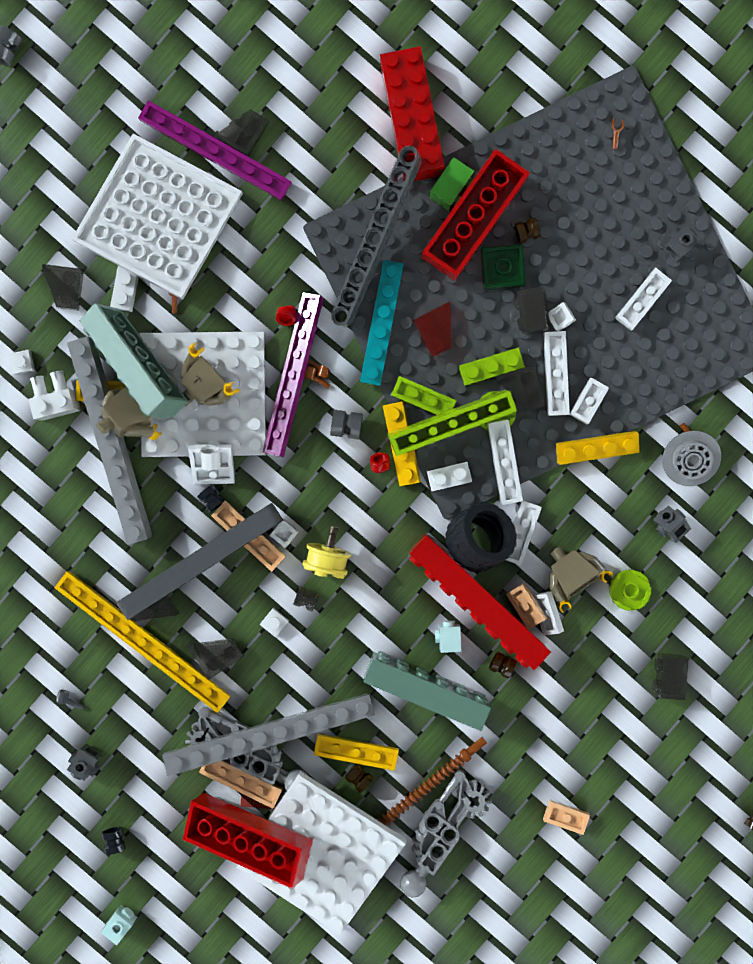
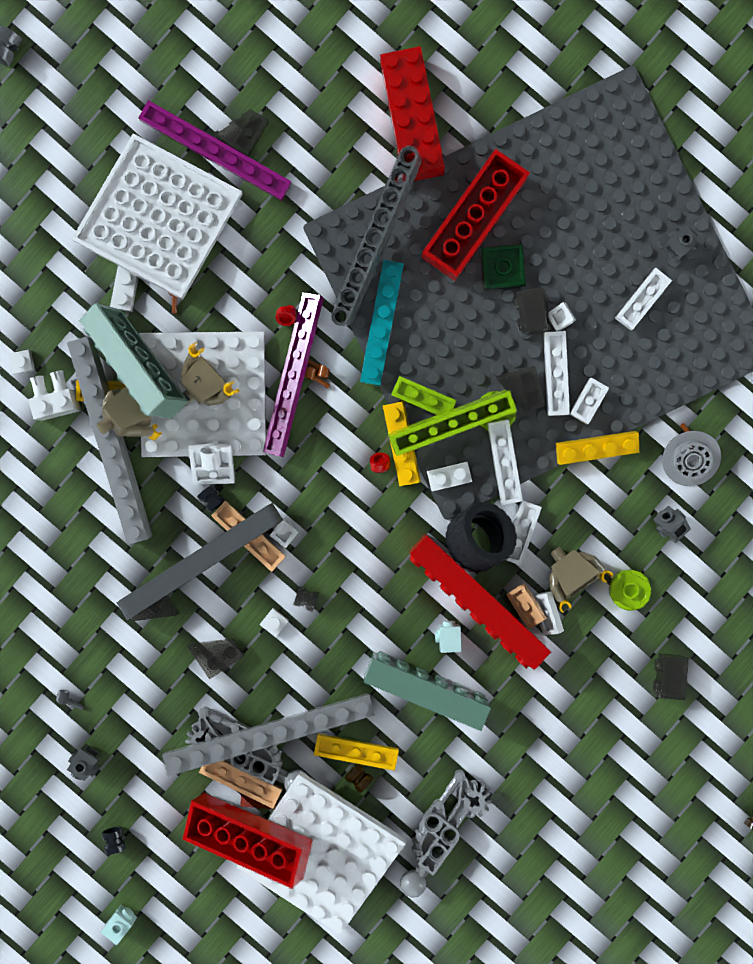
clear smoke wing [42,264,84,311] -> none
yellow plate [54,571,231,713] -> none
light yellow wheel [302,526,352,579] -> none
dark grey wheel [330,409,363,440] -> none
dark orange hose [378,737,487,826] -> none
clear red wing [413,302,451,358] -> none
bright green brick [429,157,474,211] -> none
lime plate [459,348,525,386] -> none
dark brown wheel [489,651,517,679] -> none
dark brown wheel [514,217,541,244] -> none
light nougat plate [543,799,590,835] -> none
dark orange hand [611,118,624,149] -> none

